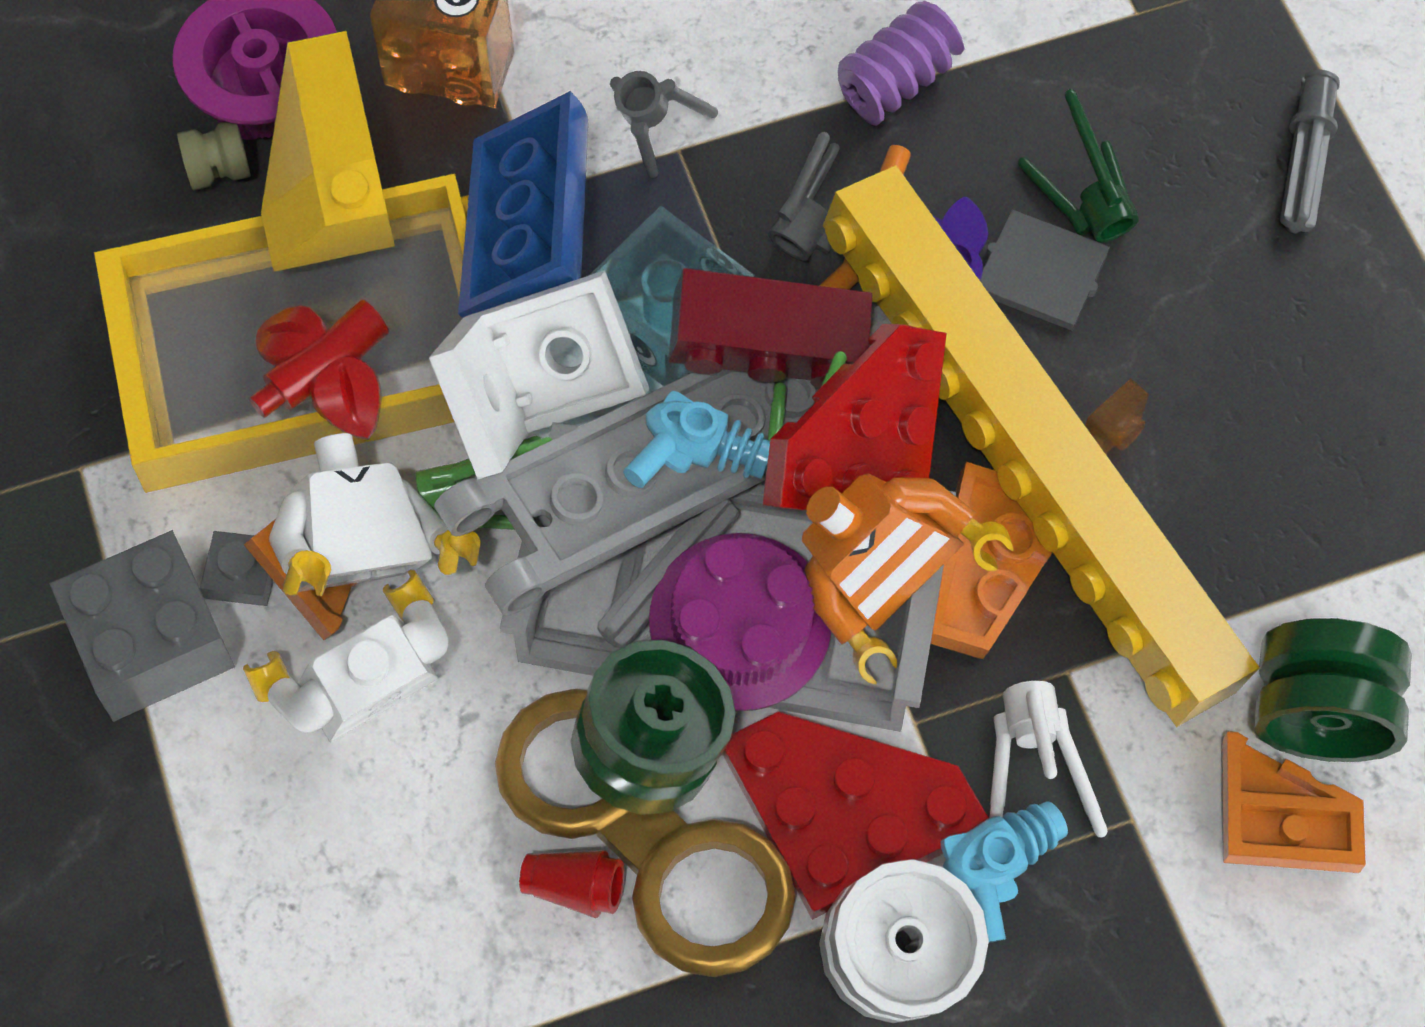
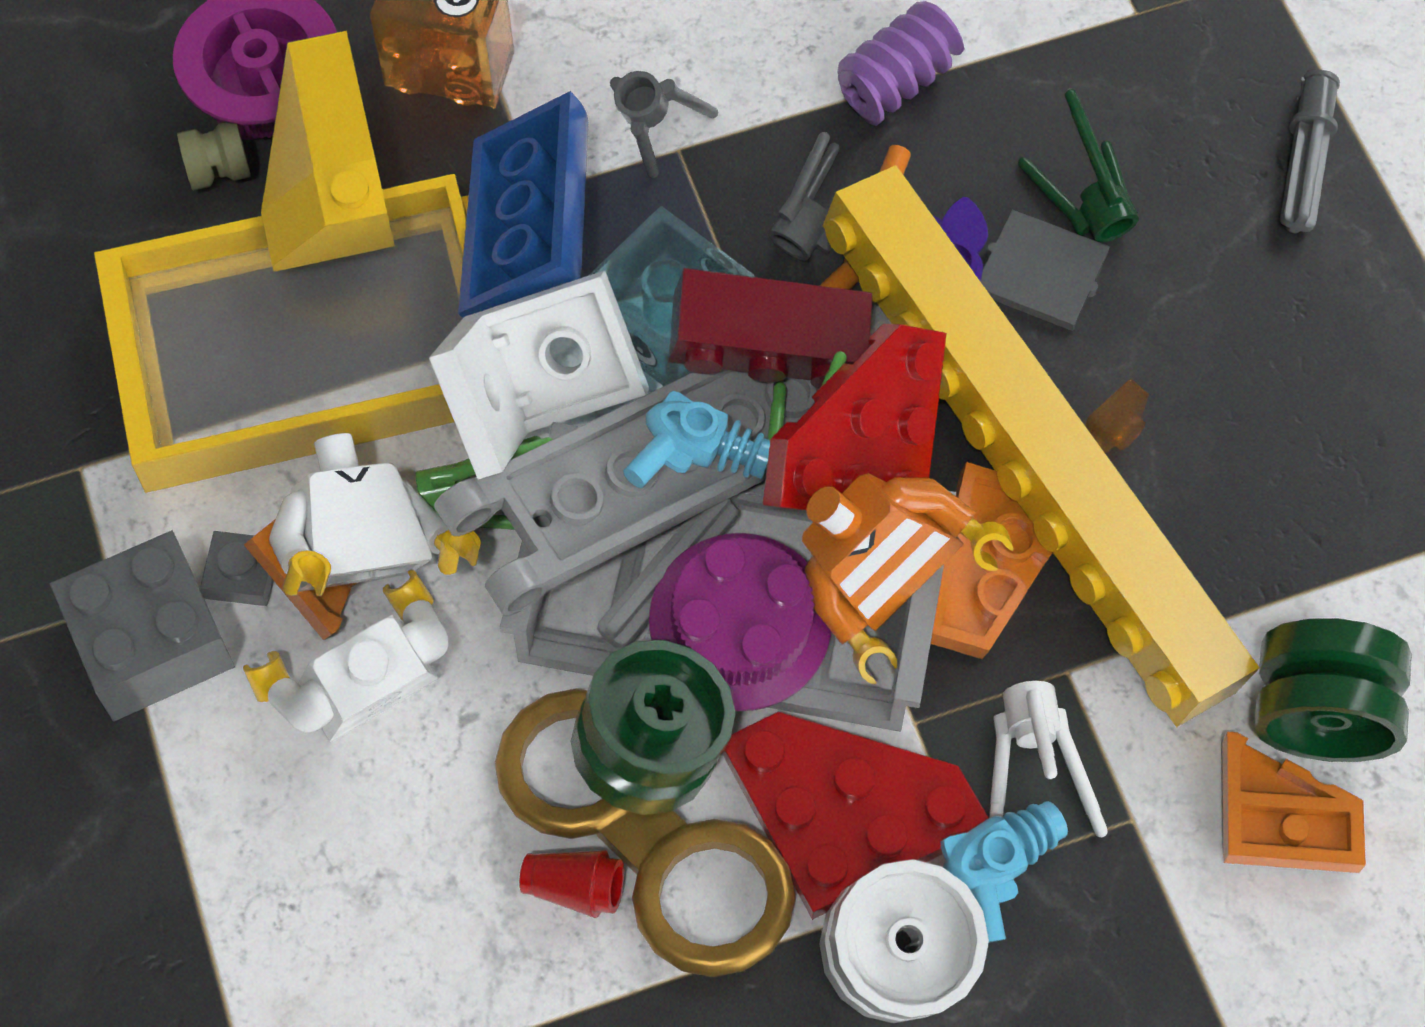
red plant [249,299,389,440] -> none

